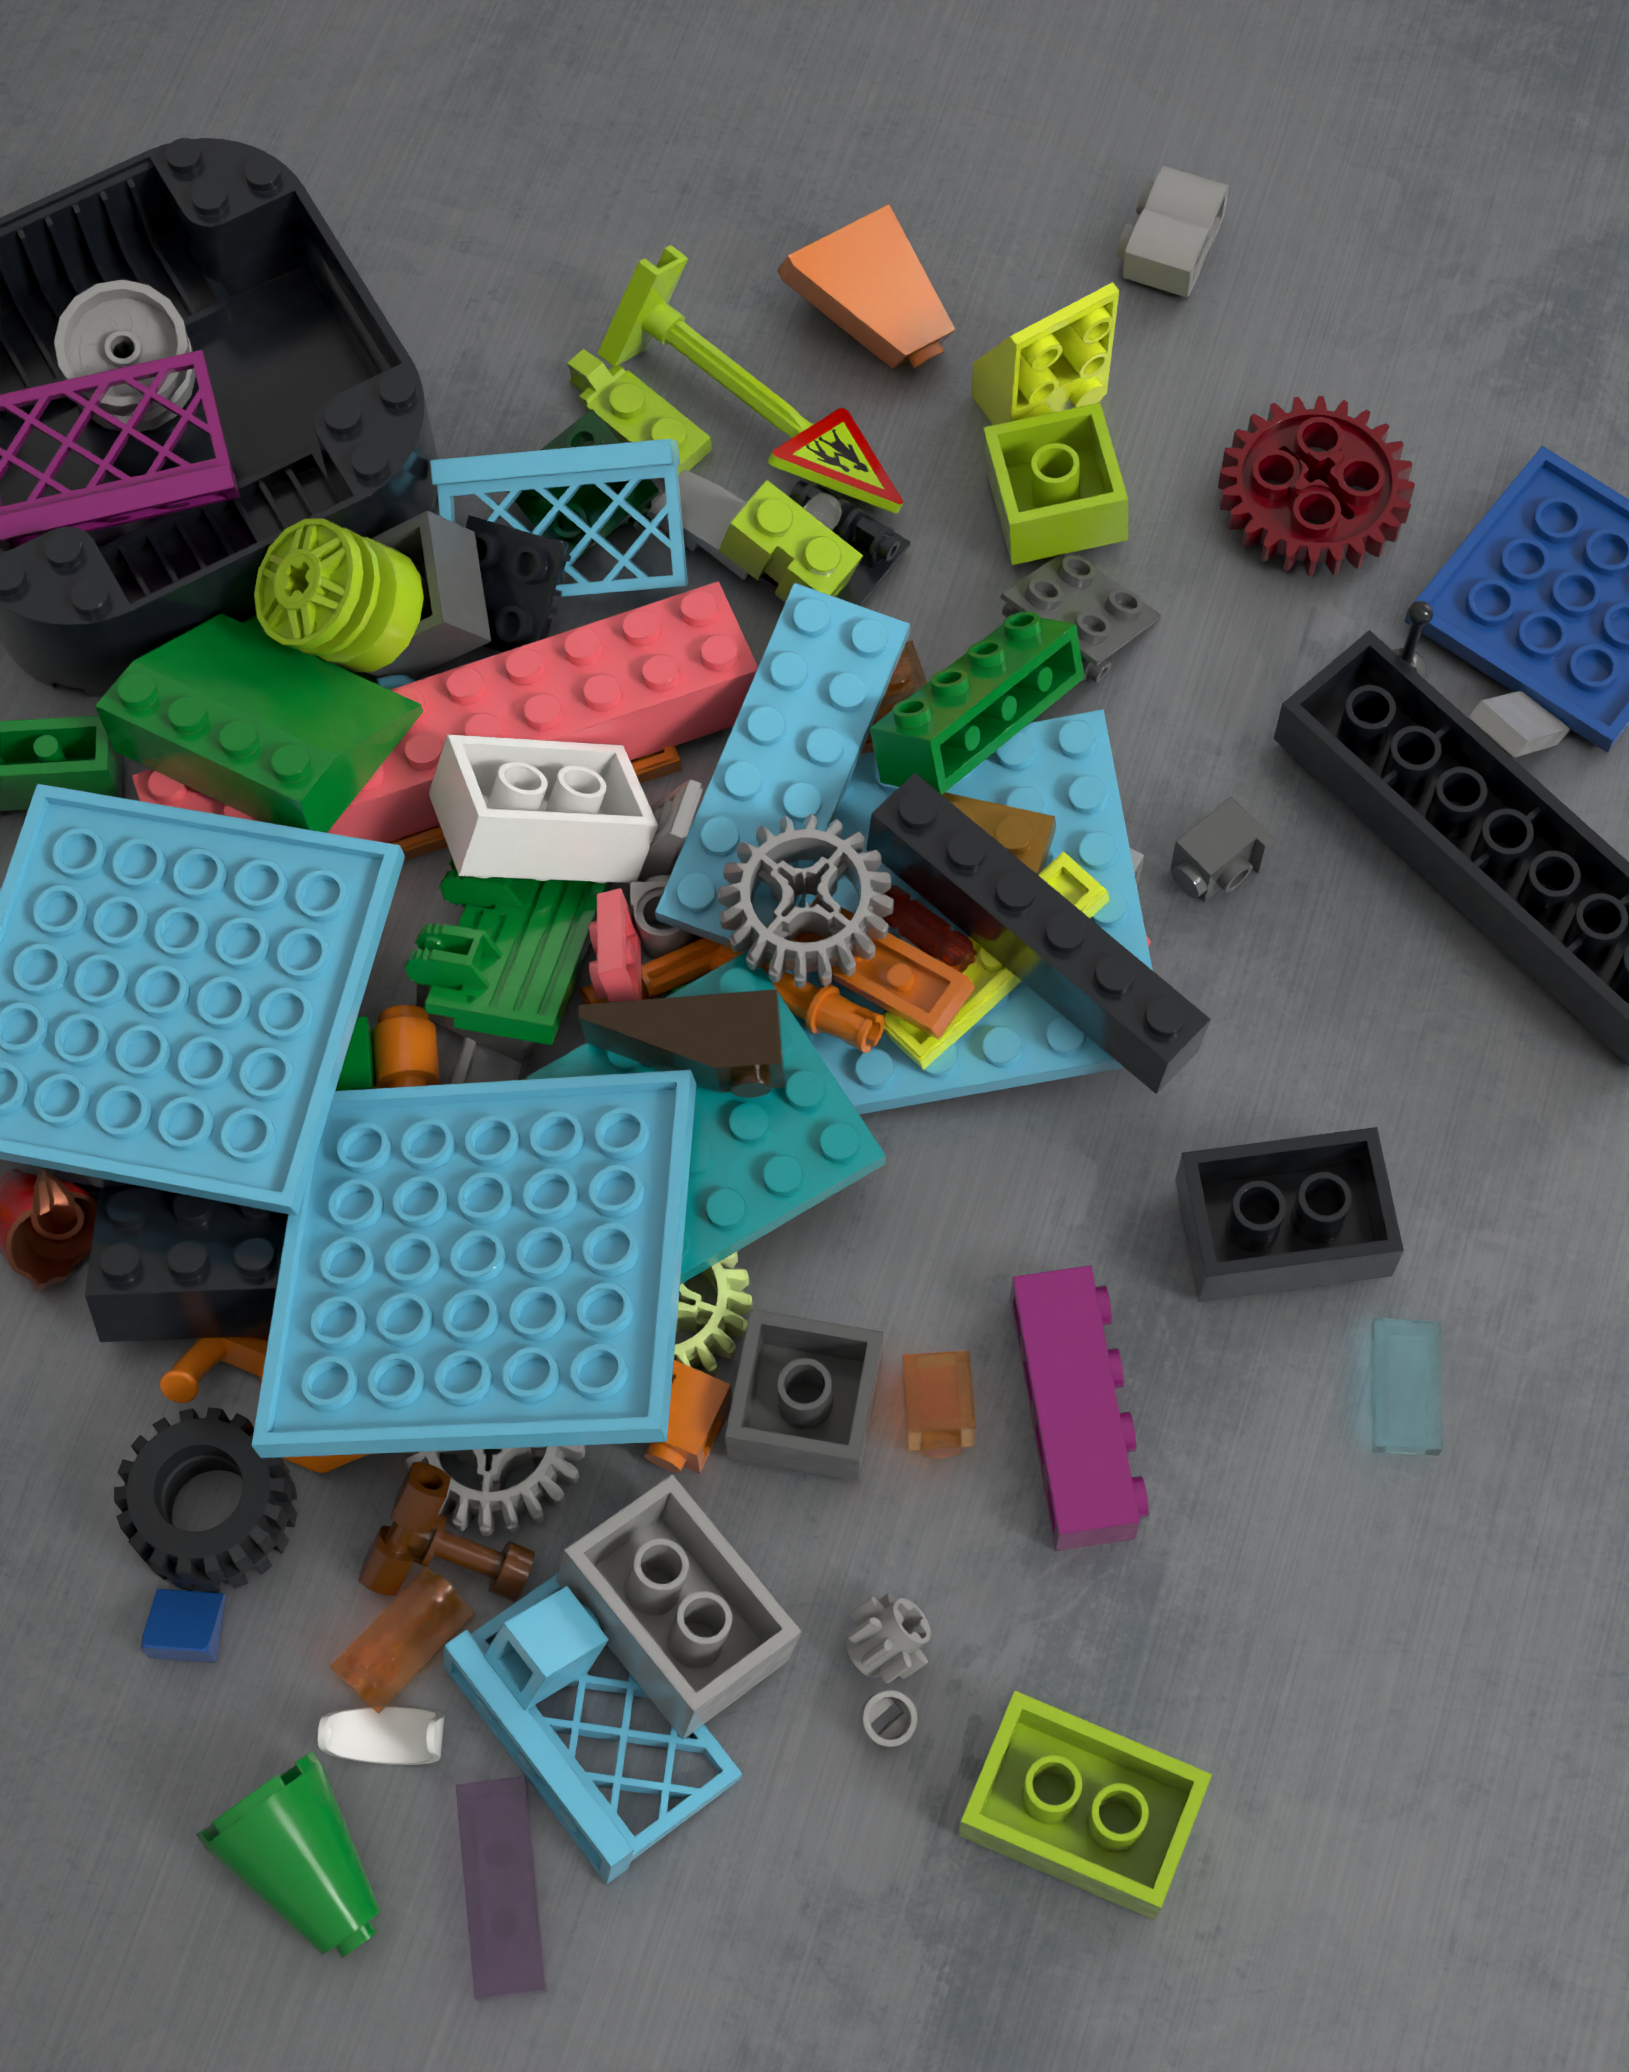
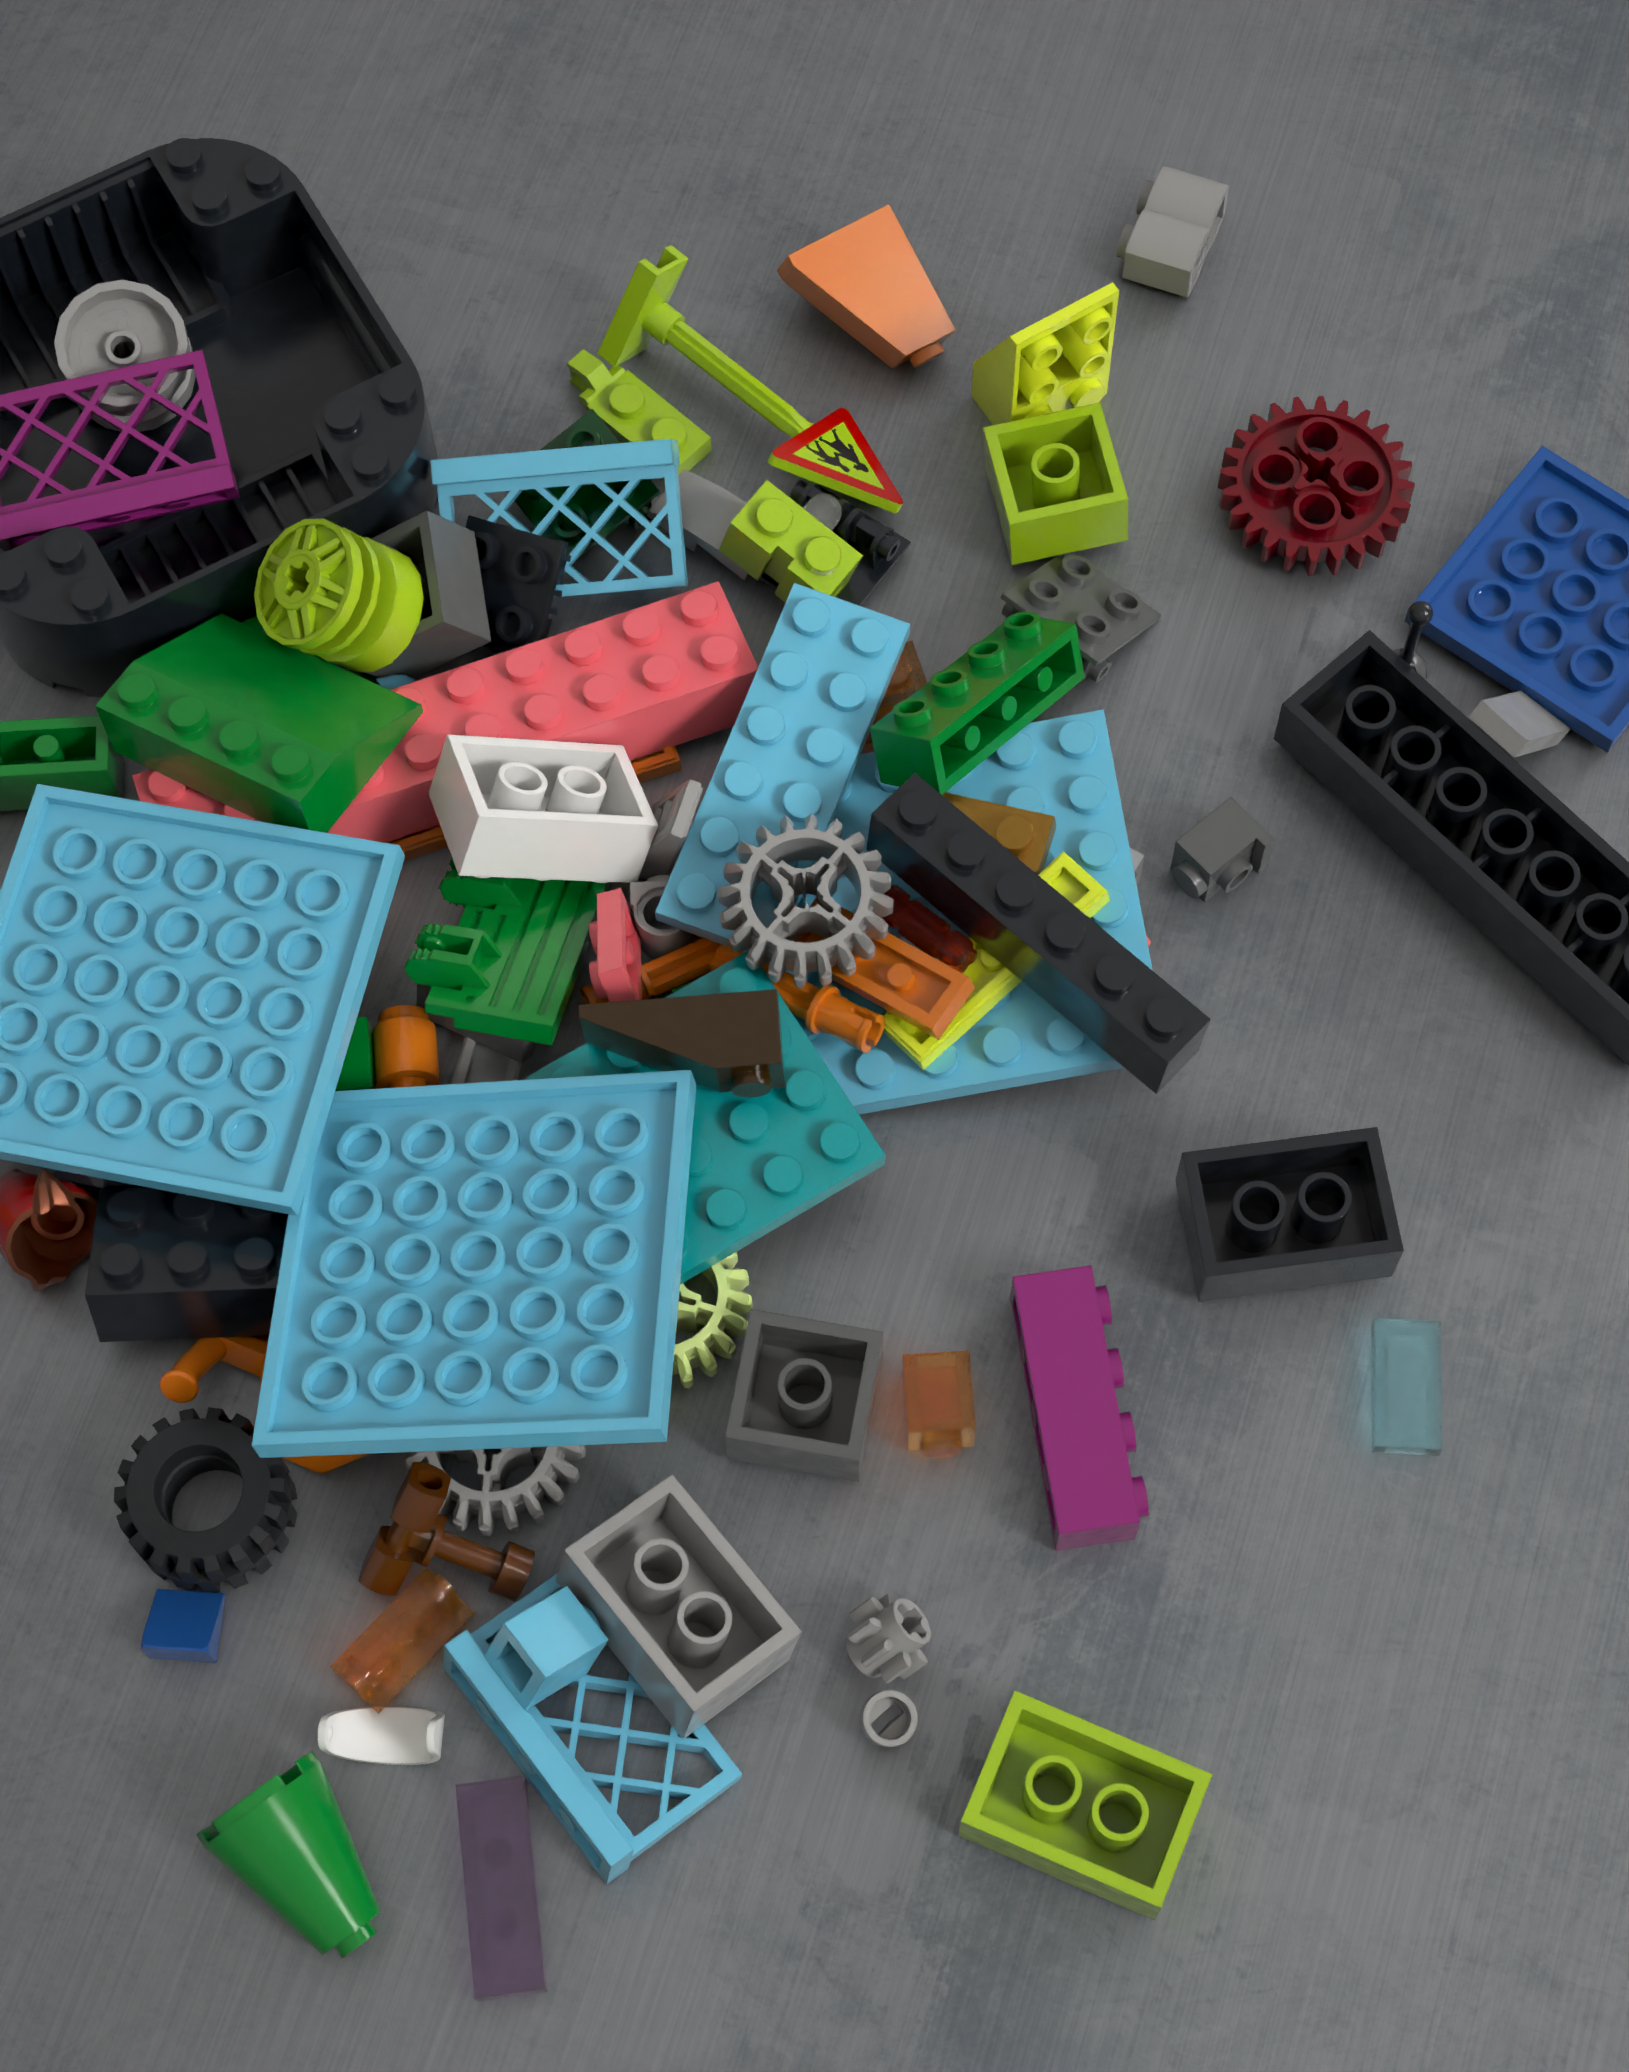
orange brick [644,1360,733,1474] -> none

